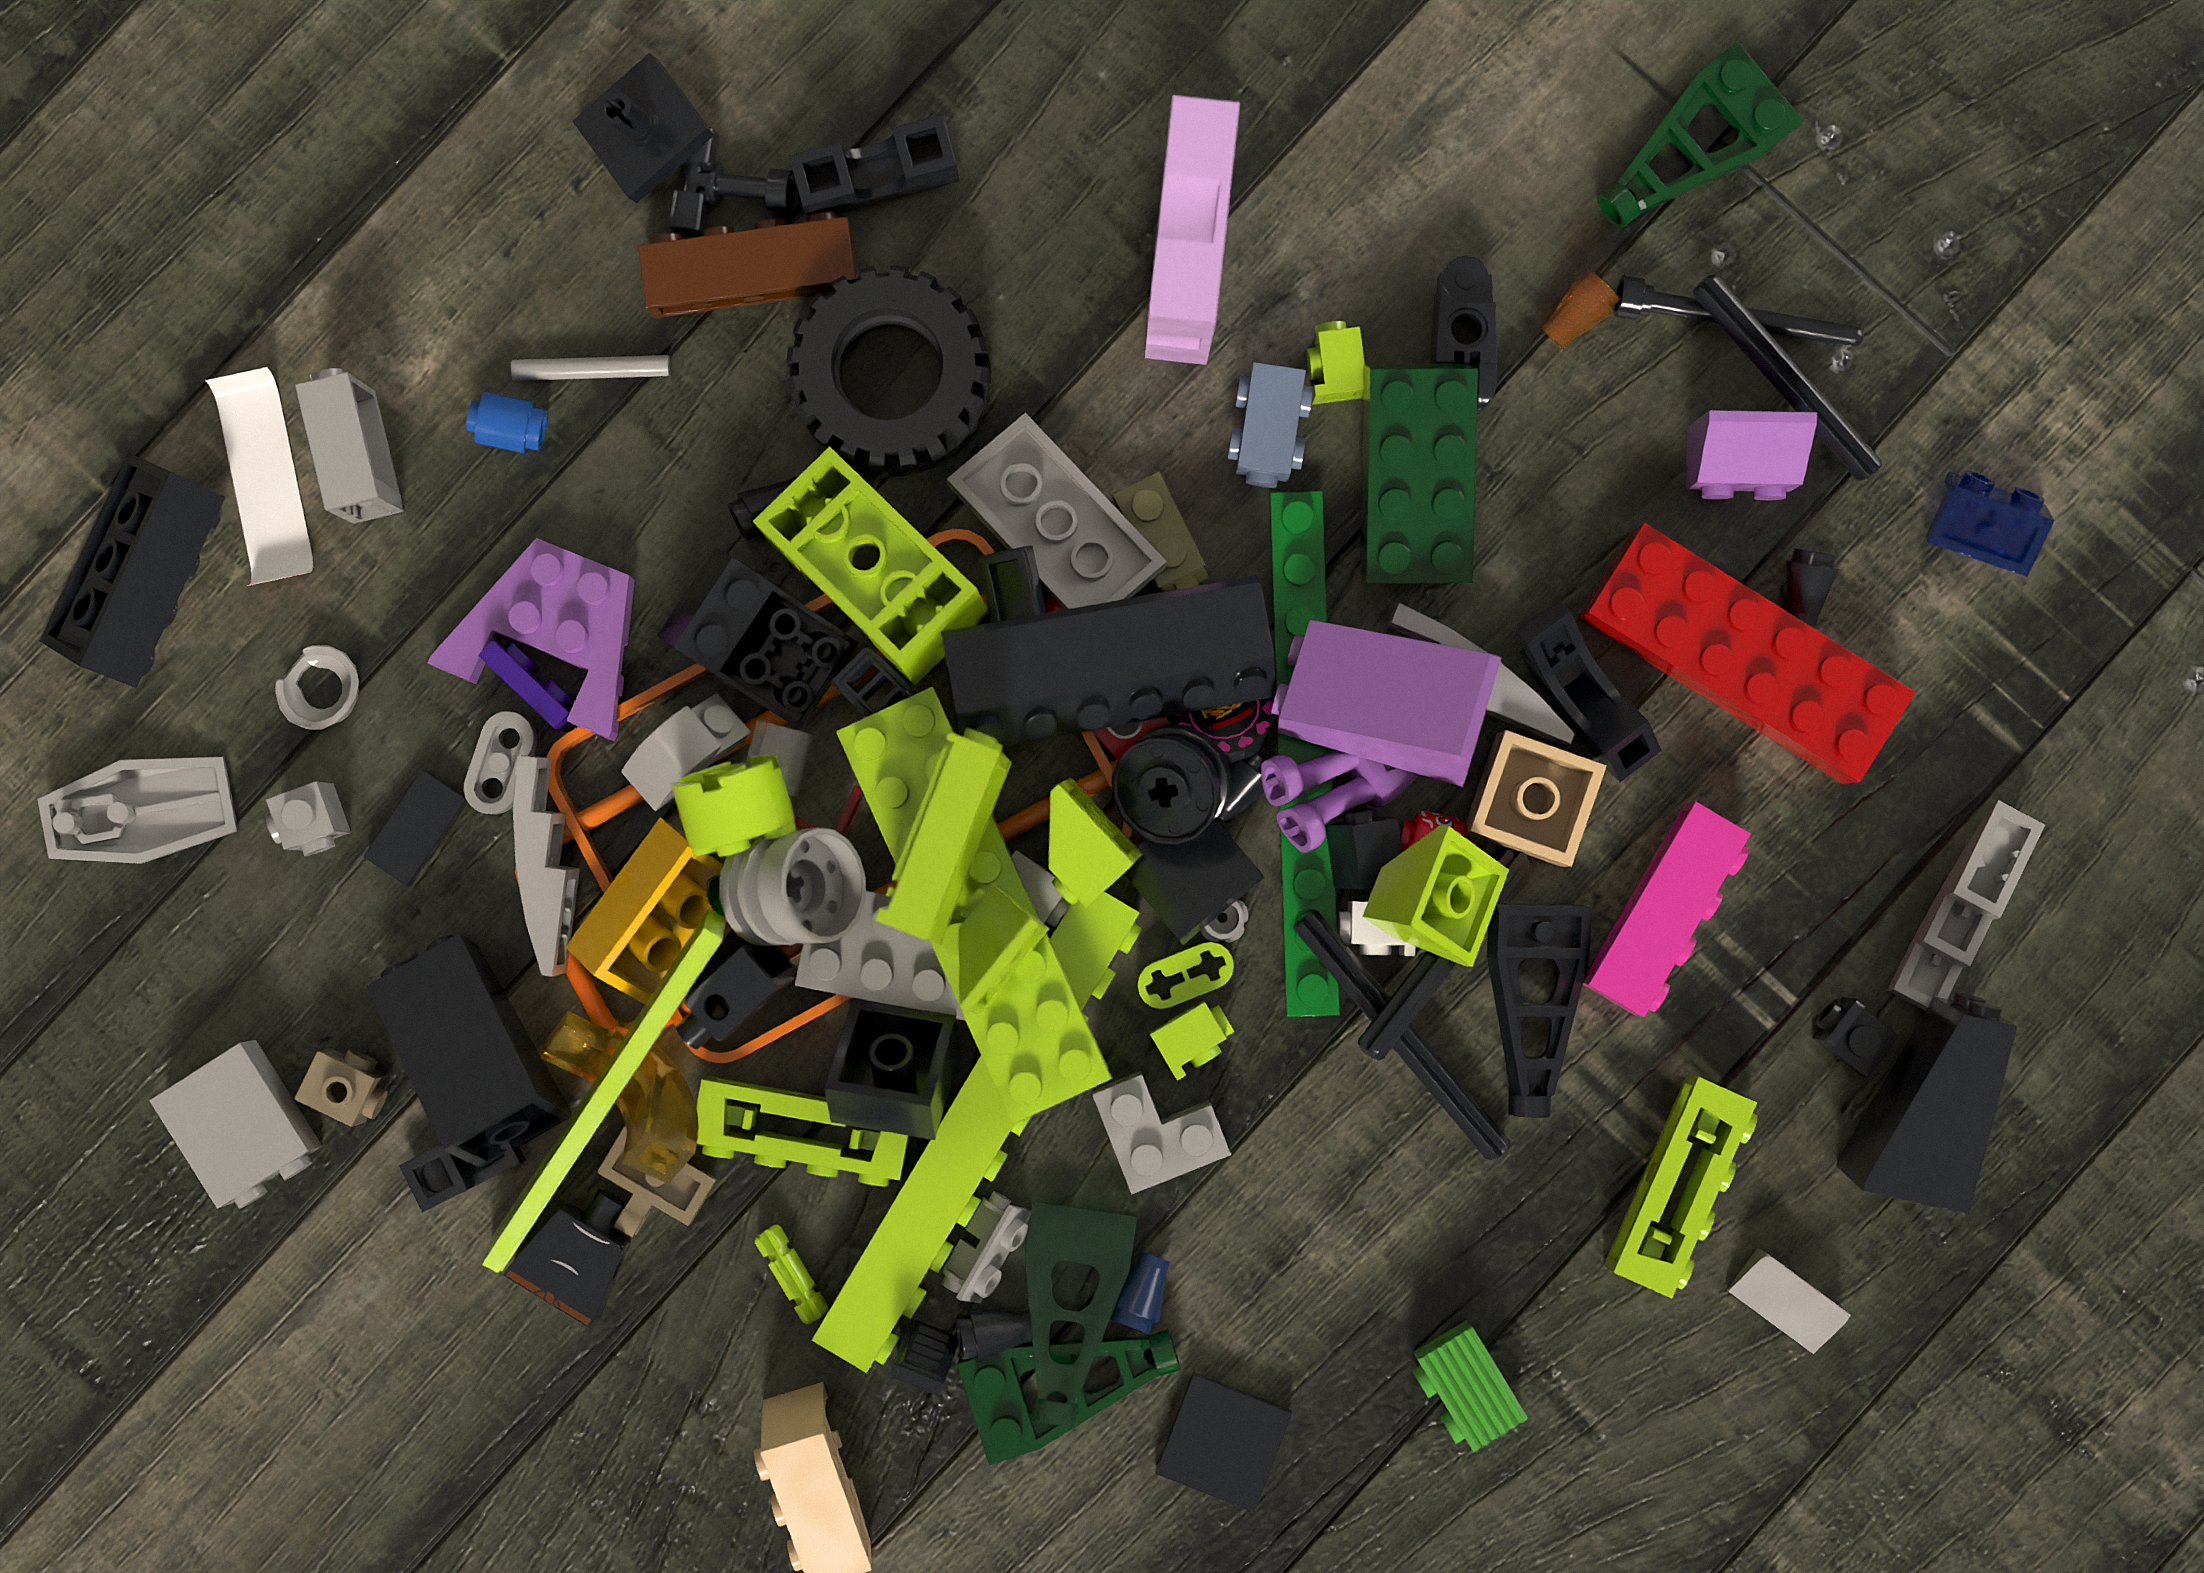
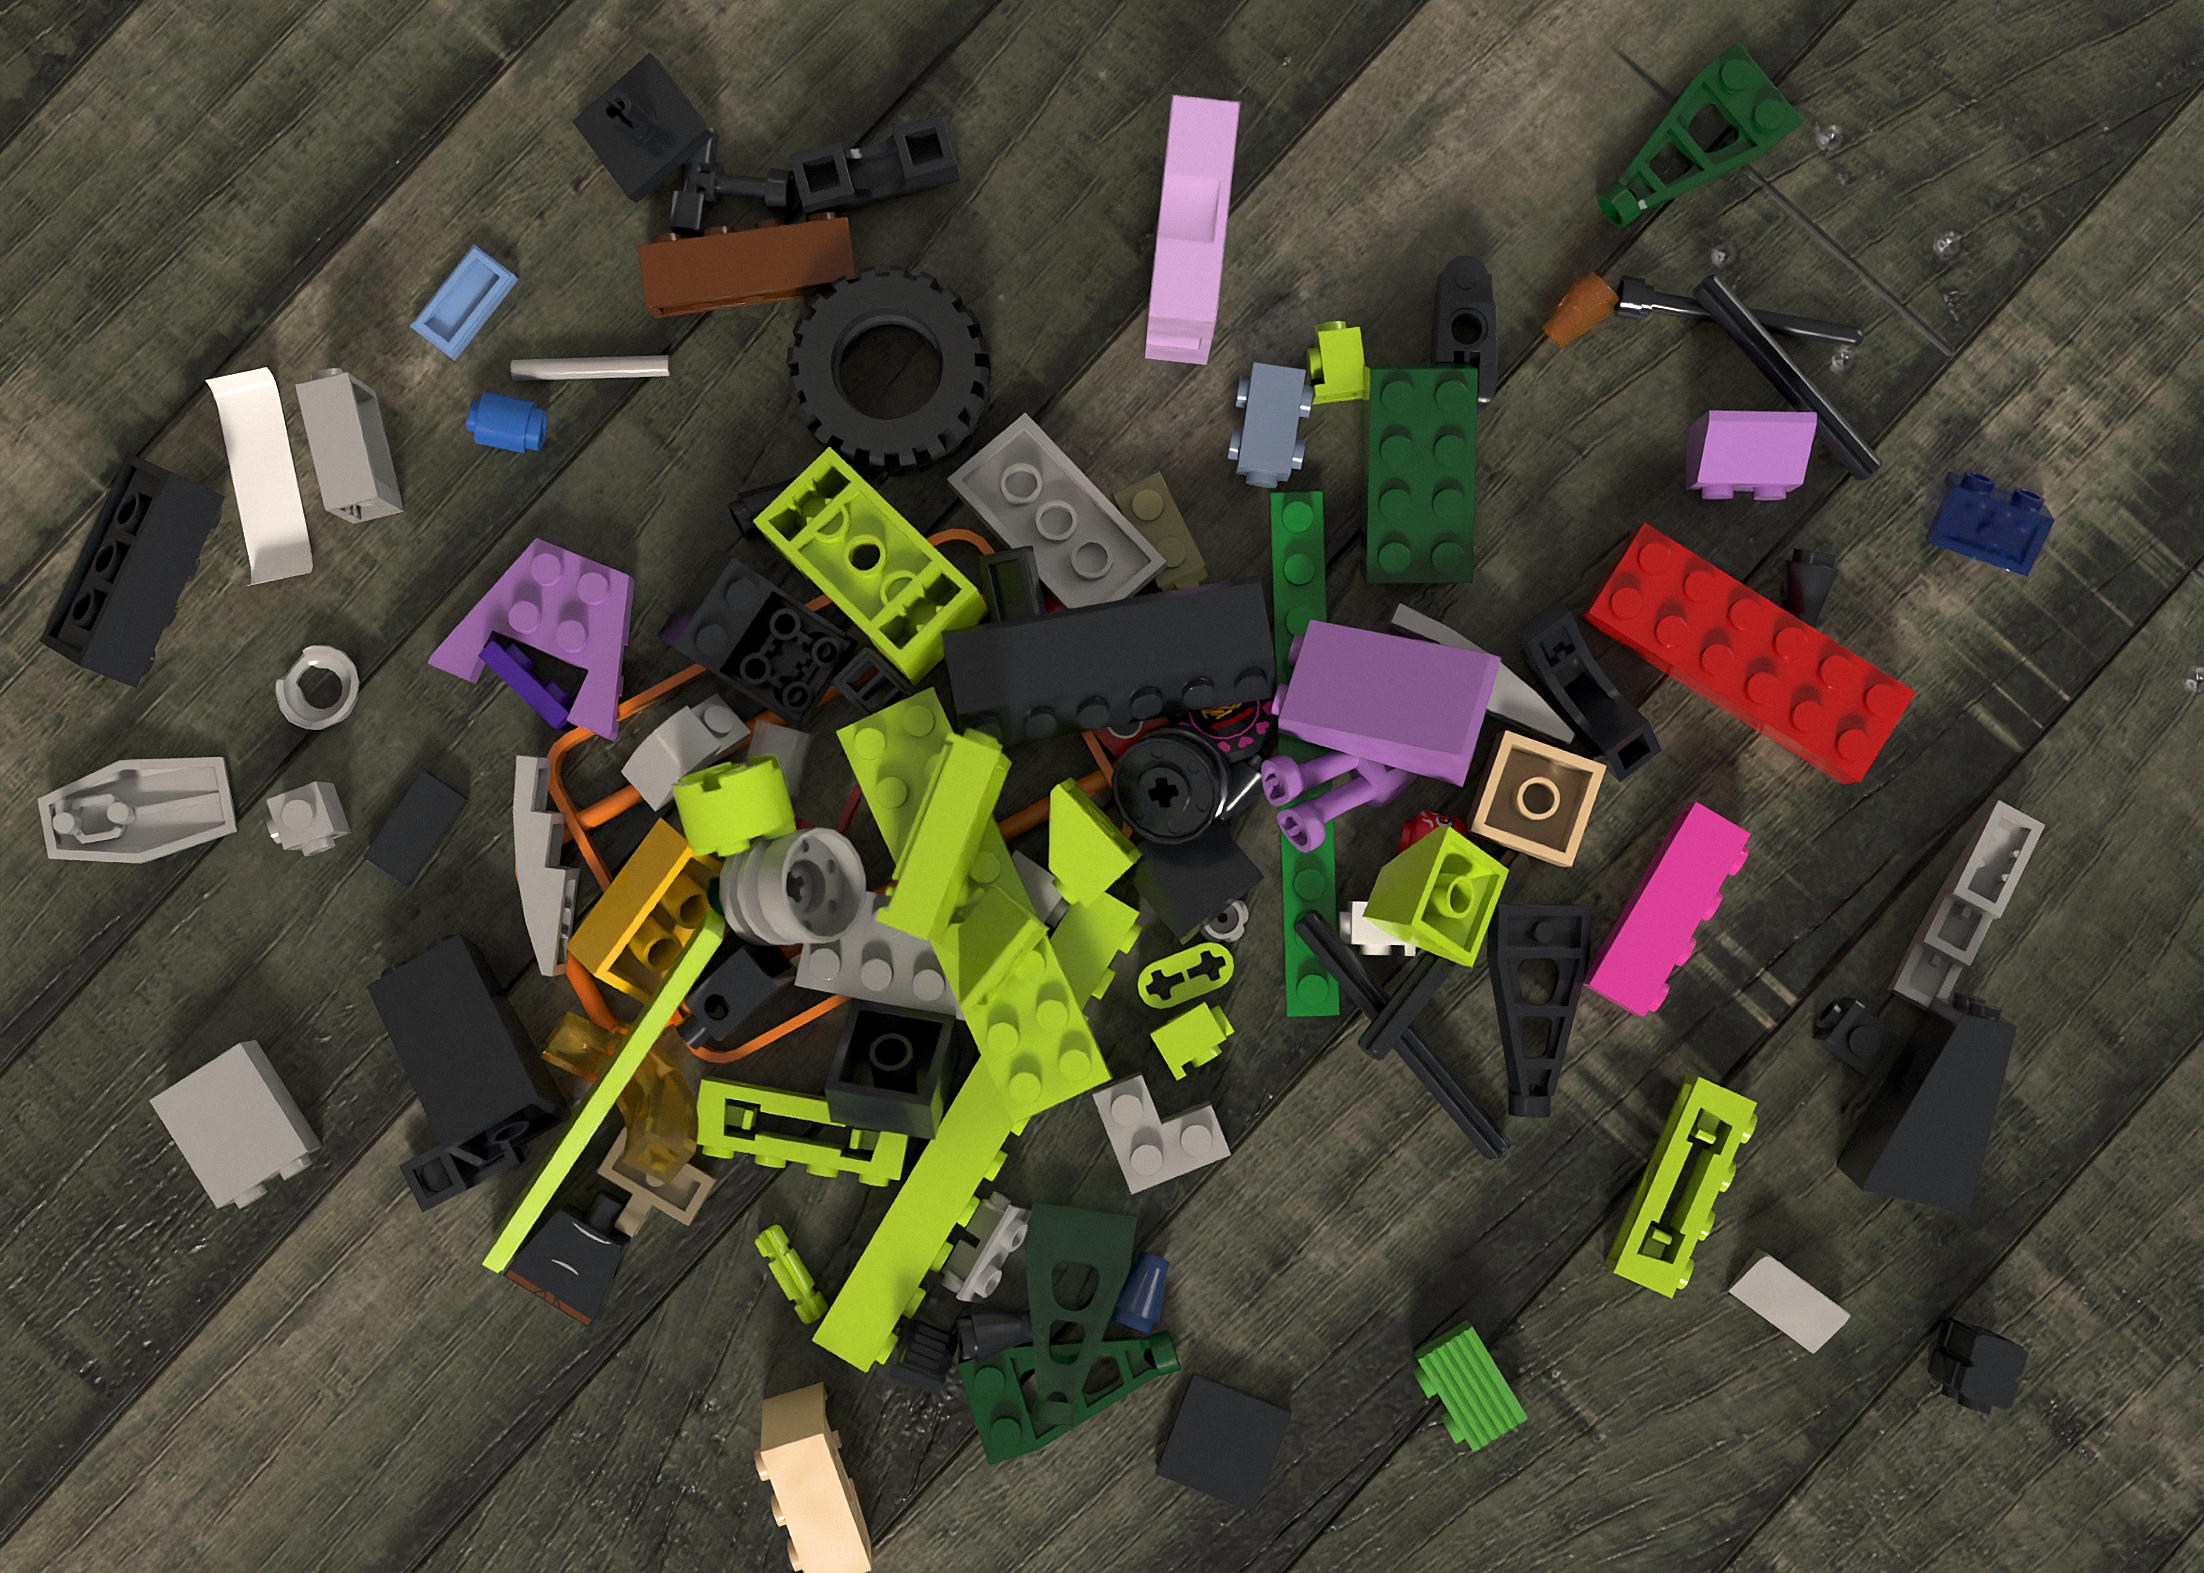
dark tan brick [294,1048,388,1127] -> none
light grey plate [464,711,538,814] -> none
black brick [1325,808,1402,890] -> none
none -> medium blue tile [410,244,518,361]
none -> black brick [1928,1317,2029,1414]

